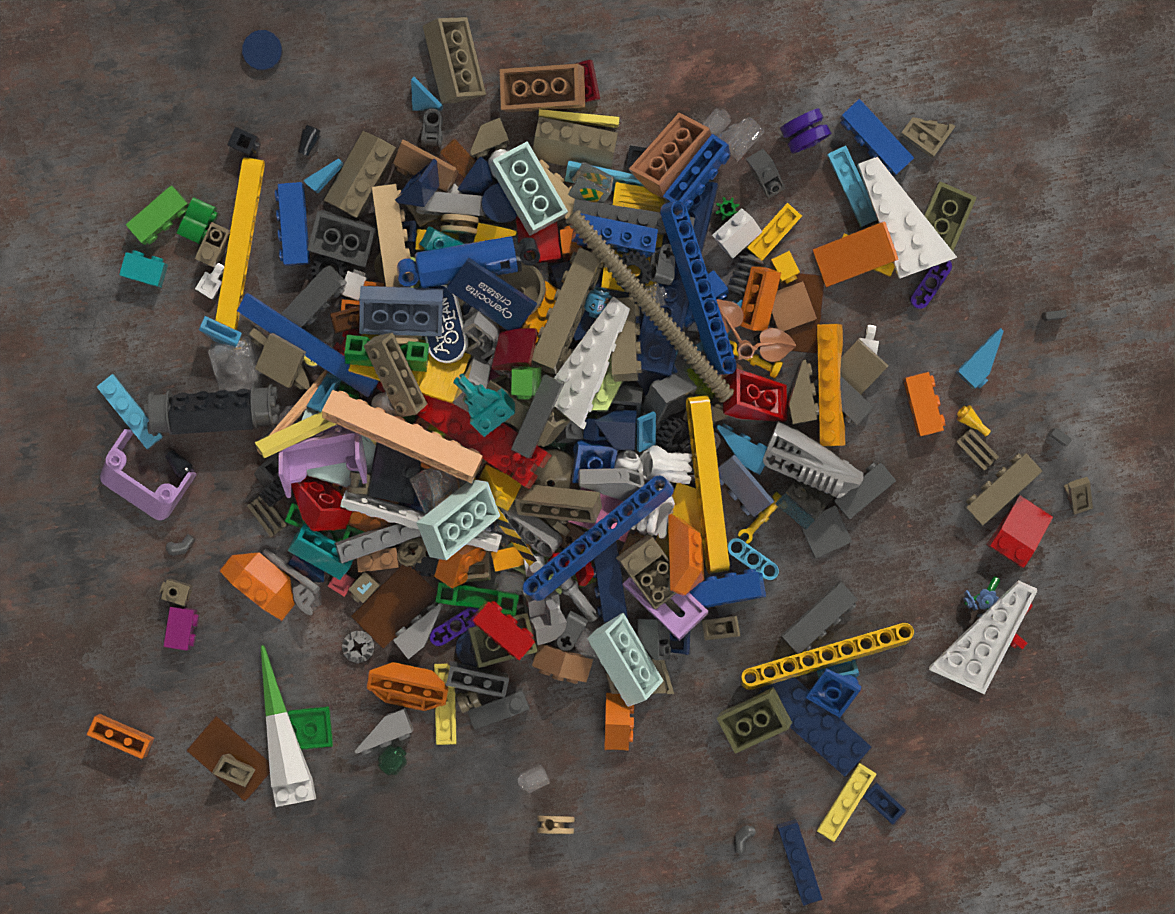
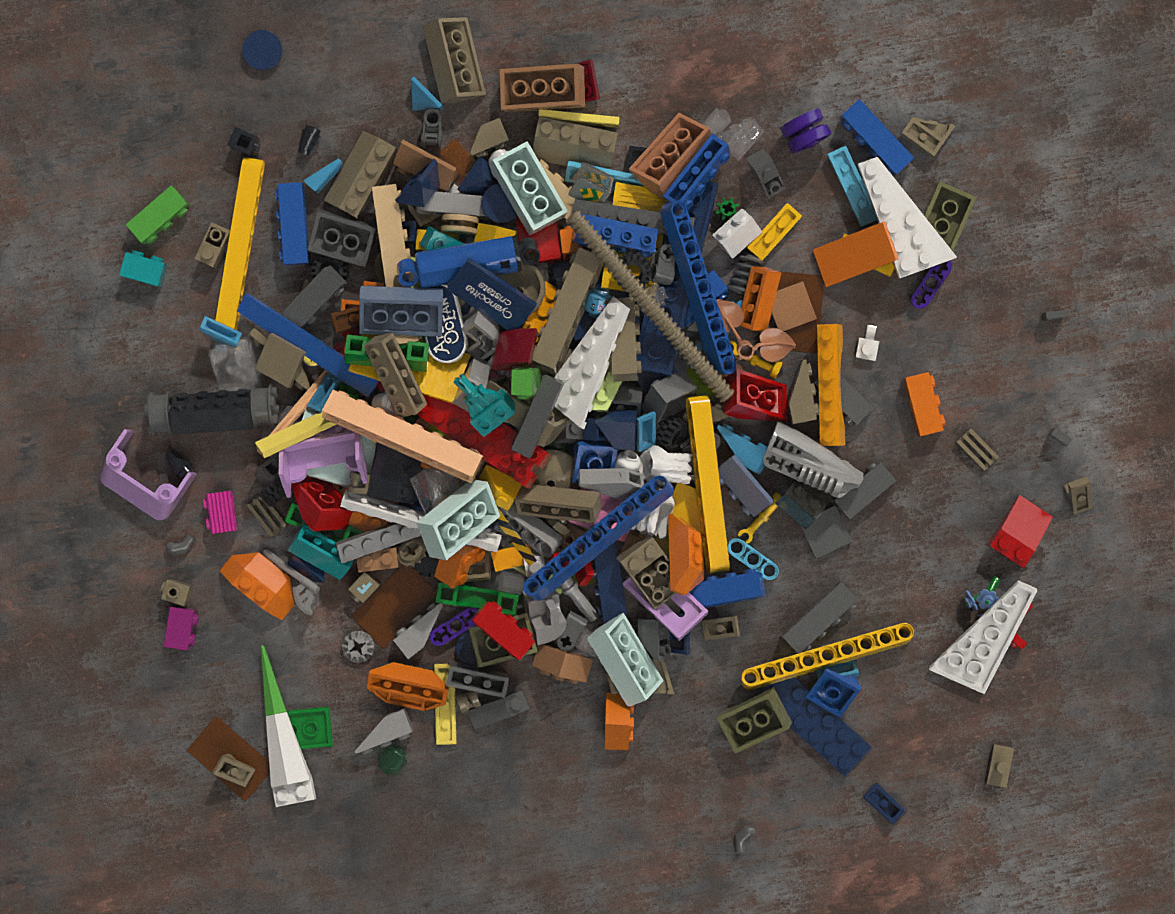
orange brick [87,714,155,759] -> none
medium azure plate [97,374,164,449] -> none
green brick [177,197,219,244] -> none
white plate [195,263,224,300] -> none
coral tile [328,574,356,597] -> none
white brick [341,269,369,301] -> none
clear brick [518,763,550,794] -> none
tan head [537,816,575,834] -> none
yellow brick [770,251,800,284] -> none
dark blue brick [777,819,823,906] -> none
light yellow tile [816,763,876,842] -> none
dark tan tile [840,339,889,395] -> none
dark azure slope [956,328,1004,389] -> none
yellow cone [957,405,991,437] -> none
dark tan brick [964,453,1042,526] -> none
none -> dark pink brick [203,491,238,534]
none -> dark tan tile [986,744,1014,788]

